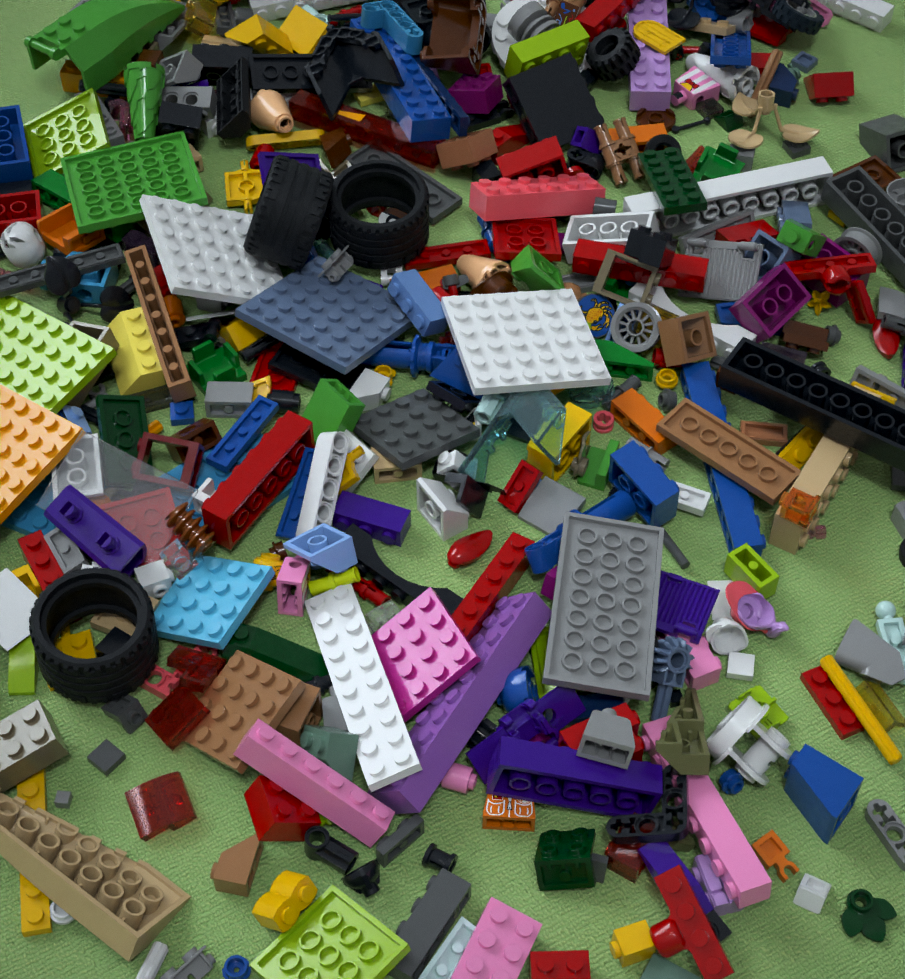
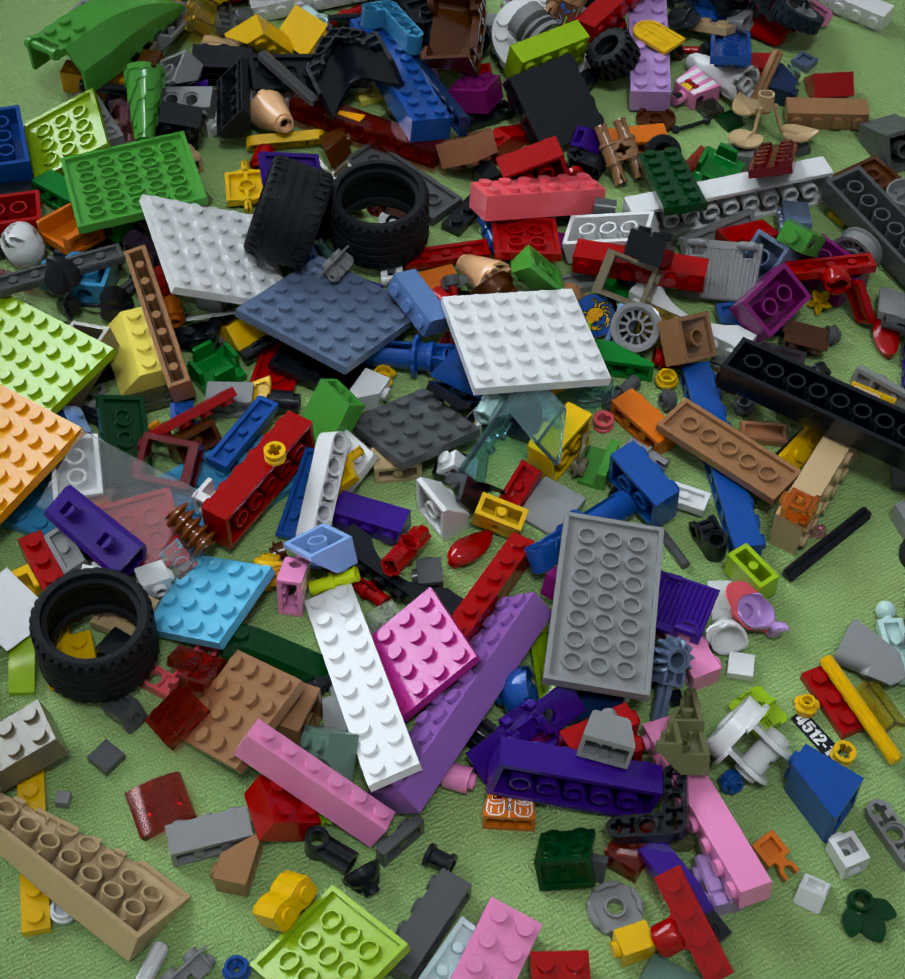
none -> red plate [148,386,237,437]
none -> light grey brick [165,806,253,867]
none -> dark grey axle [258,50,319,107]
none -> yellow bush [263,441,286,466]
none -> red piece [380,524,432,577]
none -> dark grey brick [411,557,443,588]
none -> black plate [441,194,478,237]
none -> yellow brick [471,492,529,538]
none -> light grey tile [586,881,644,937]
none -> black piece [689,514,728,563]
none -> dark grey plate [732,396,755,417]
none -> dark red plate [748,139,799,179]
none -> black axle [782,507,872,582]
none -> medium nougat brick [783,97,870,130]
none -> black sticker [790,714,842,758]
none -> yellow plate [794,694,820,718]
none -> white brick [825,830,870,881]
none -> yellow bush [829,740,857,767]

